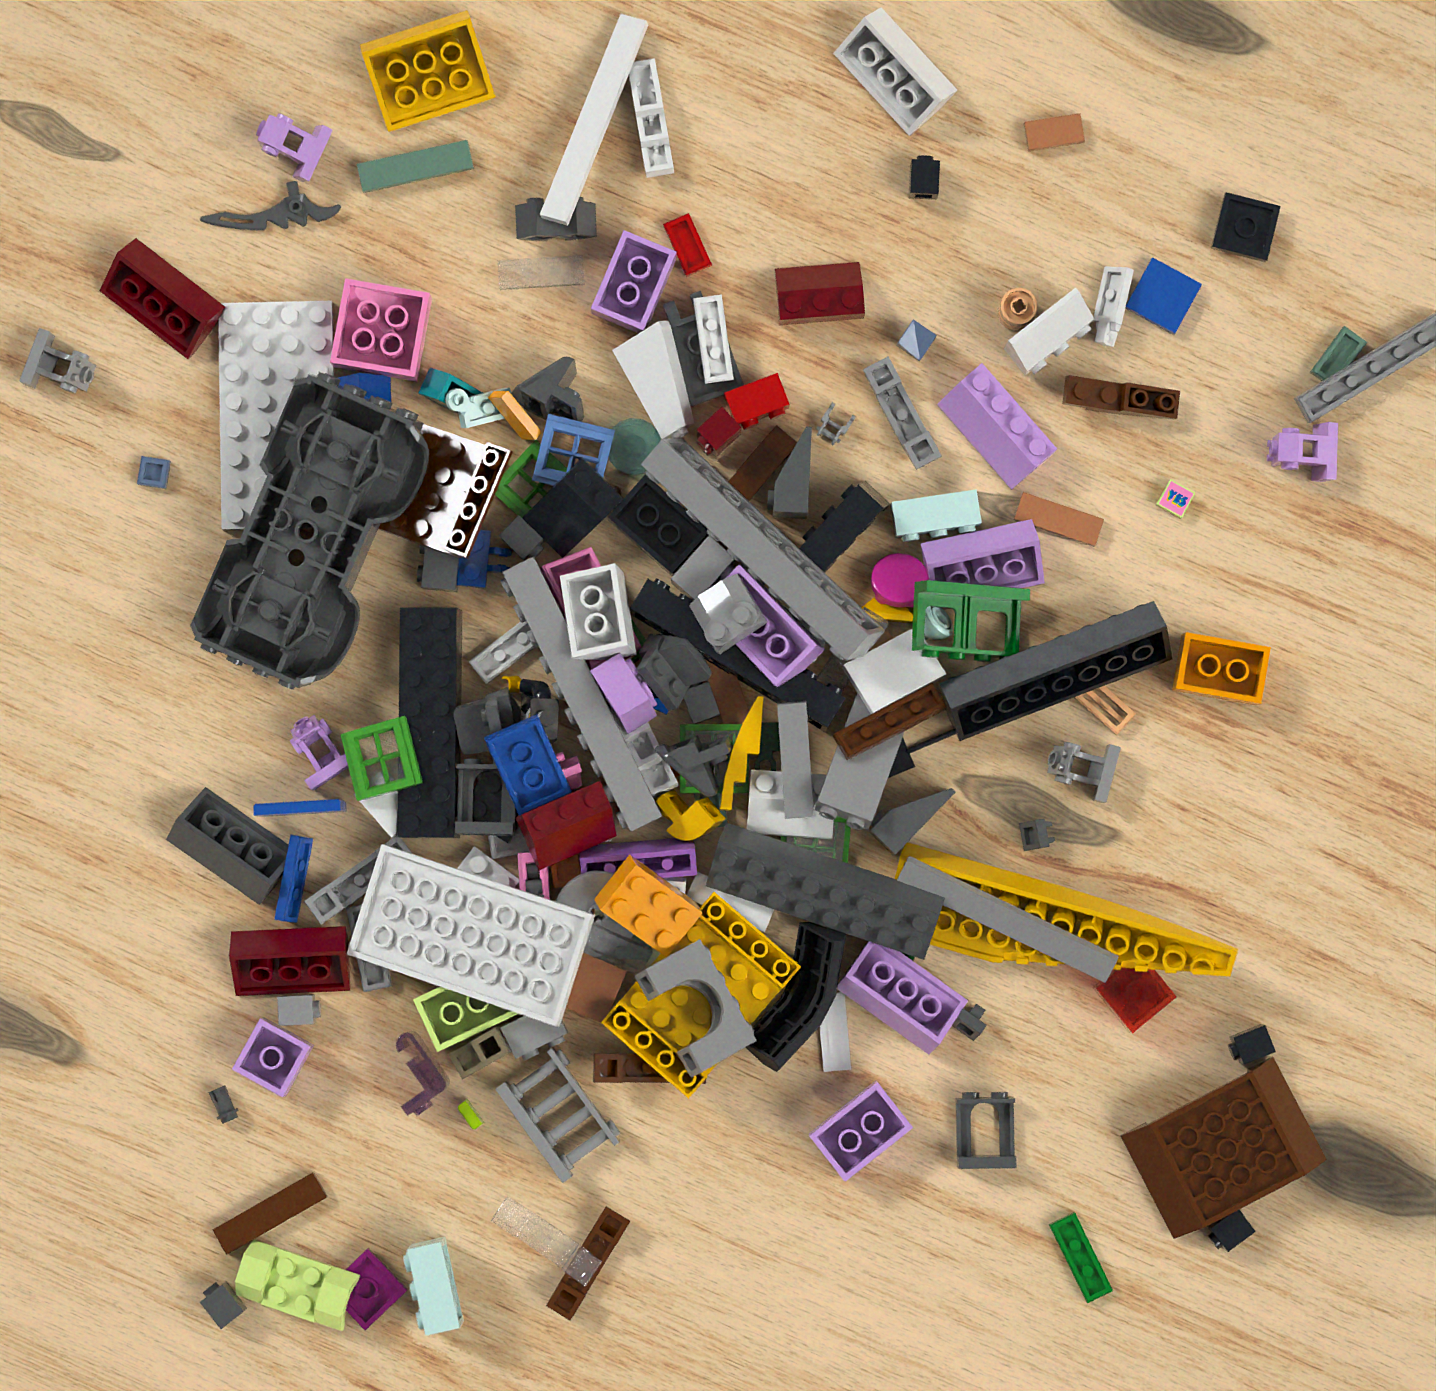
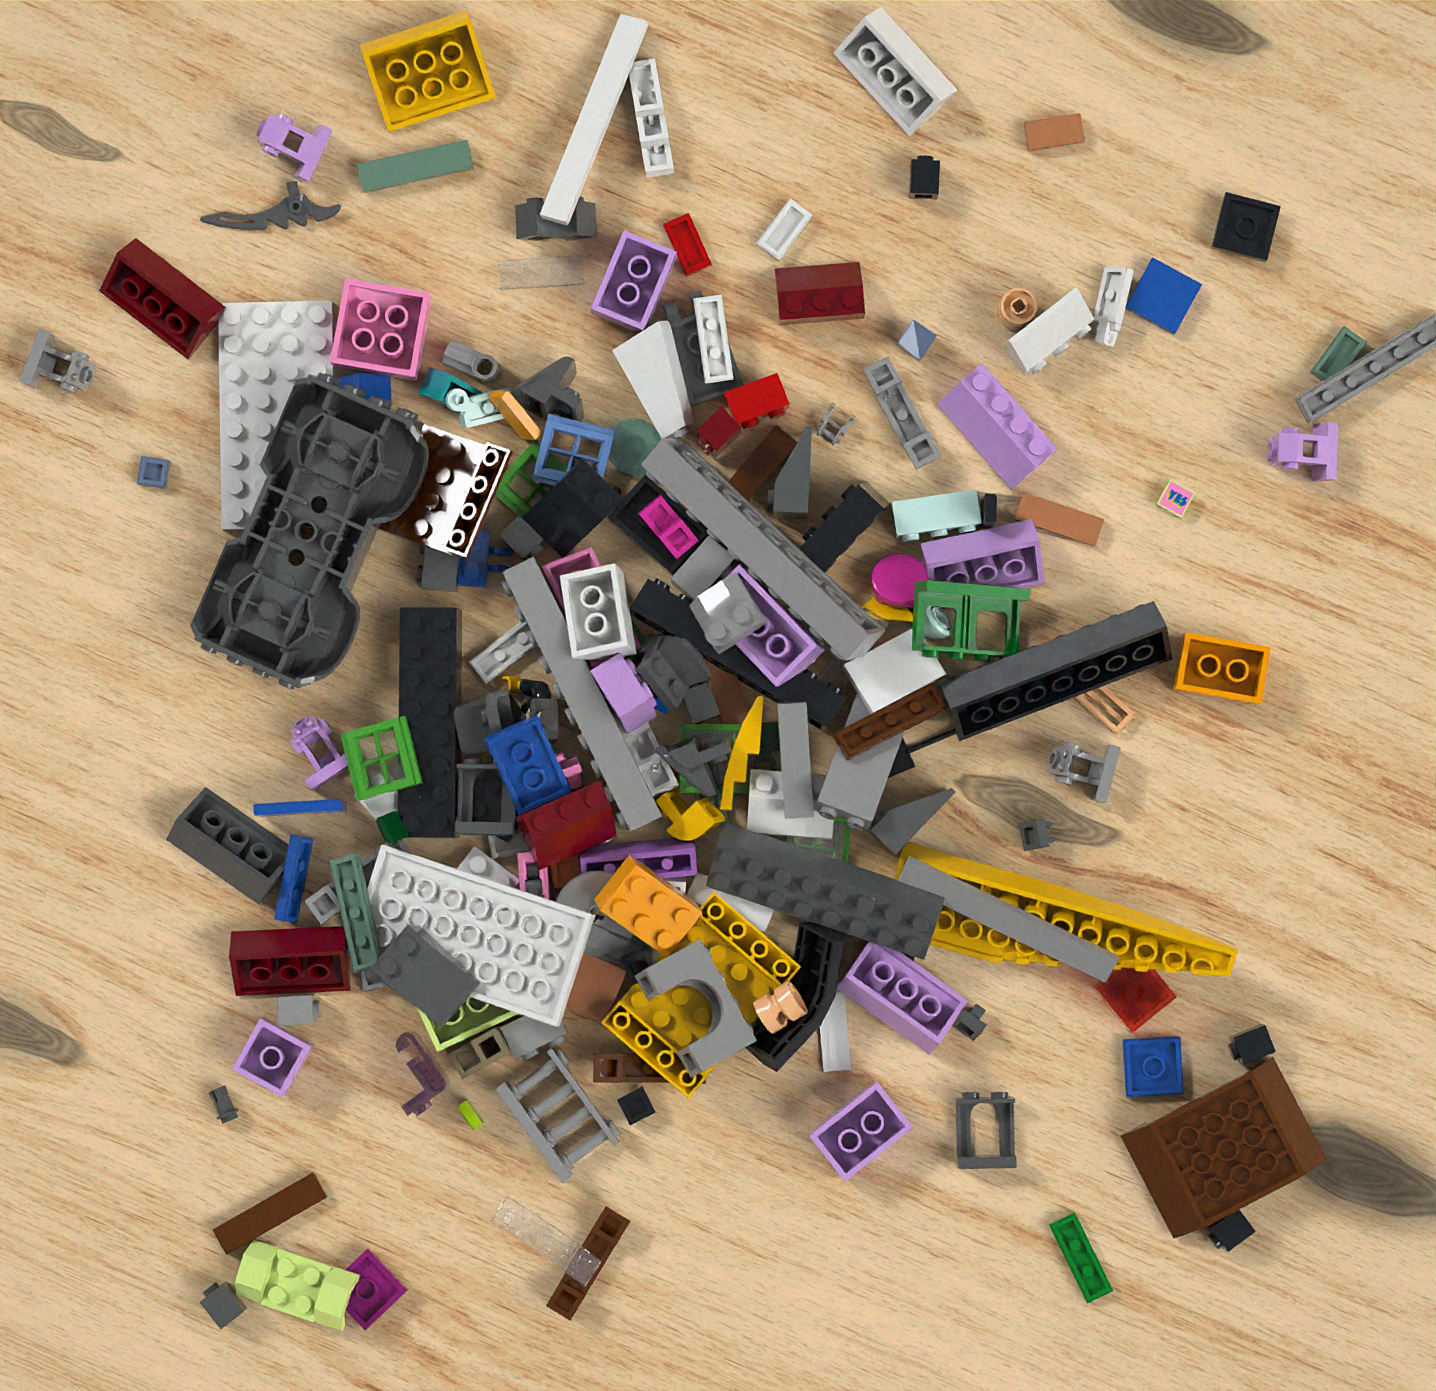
light aqua brick [403,1237,464,1336] -> none
reddish brown slope [1062,375,1180,419] -> none
none -> sand green tile [329,853,382,973]
none -> dark grey slope [371,924,480,1027]
none -> dark green slope [376,810,409,847]
none -> light grey piece [442,340,500,383]
none -> black plate [617,1086,656,1125]
none -> black plate [620,945,656,985]
none -> dark pink slope [638,495,699,559]
none -> light nougat wheel [753,981,808,1034]
none -> white tile [756,199,813,261]
none -> black tile [981,494,997,528]
none -> blue tile [1122,1036,1184,1097]

